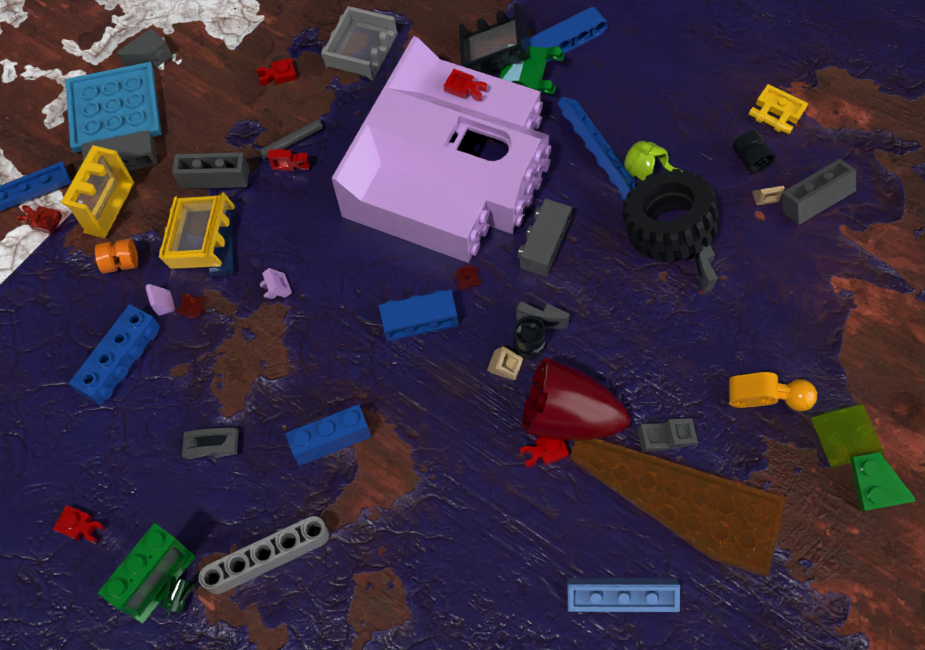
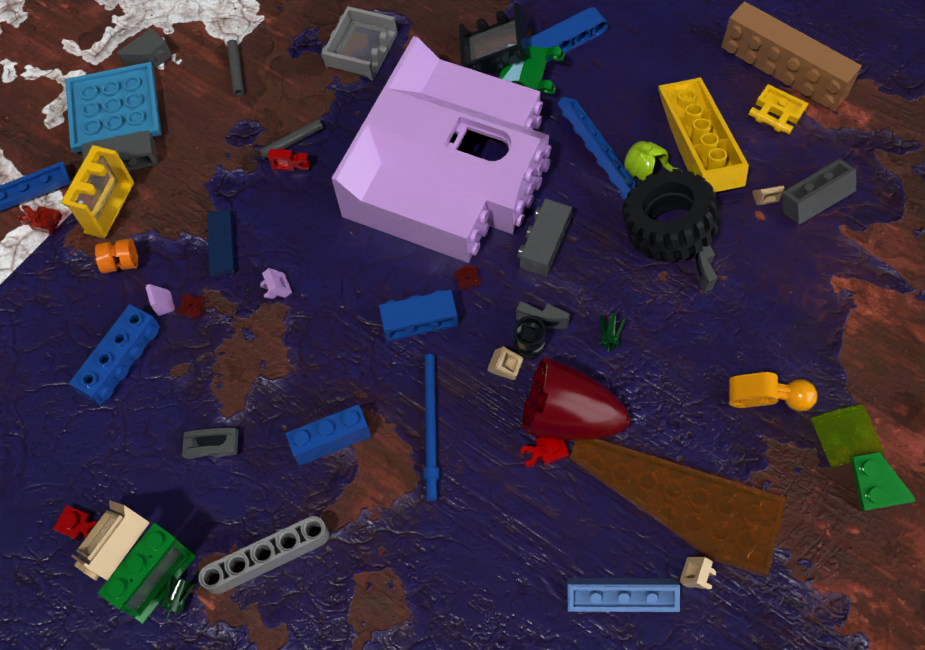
yellow window [159,192,235,269] -> none
dark grey brick [172,152,249,189] -> none
red plate [256,58,297,86] -> none
red plate [443,68,487,101] -> none
dark grey slope [637,418,698,452] -> none
black wheel [732,130,776,174] -> none
none -> tan window [71,500,150,581]
none -> dark grey piece [227,39,244,96]
none -> blue bar [423,354,439,501]
none -> dark green piece [599,313,626,352]
none -> yellow slope [658,77,749,192]
none -> tan tile [679,557,716,589]
none -> medium nougat brick [721,1,862,112]

